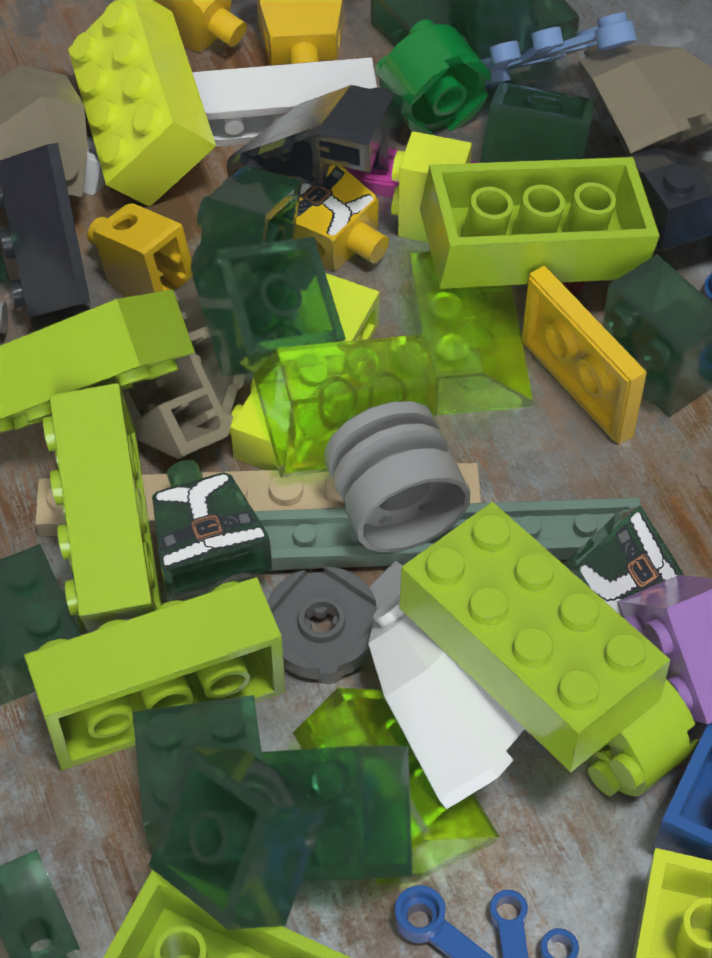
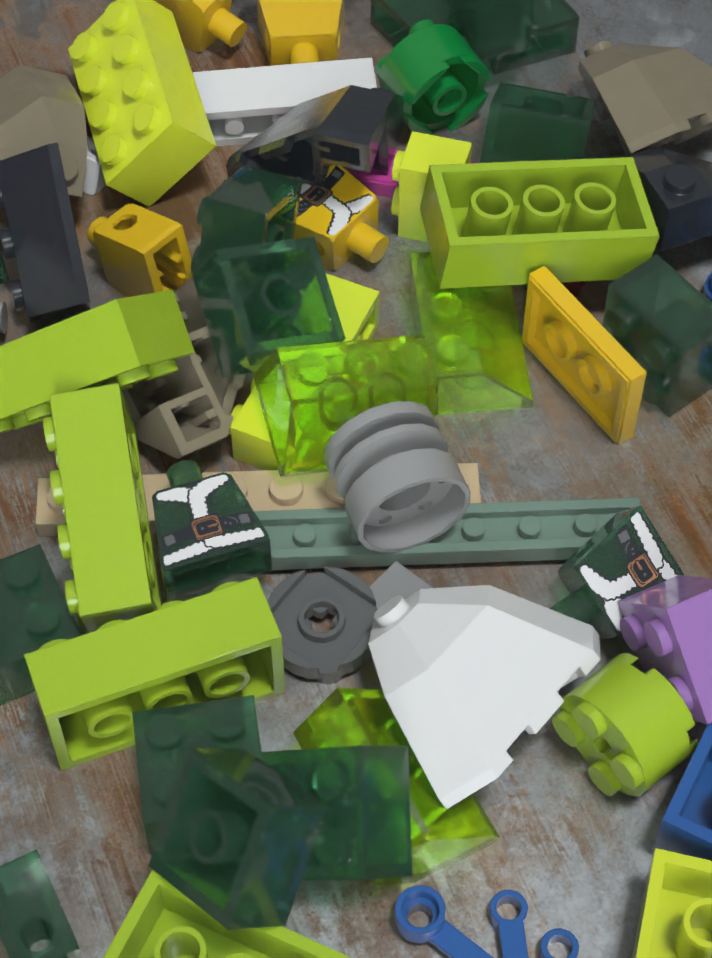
lime brick [399,501,671,772] -> none
medium blue plant [479,12,637,89] -> none

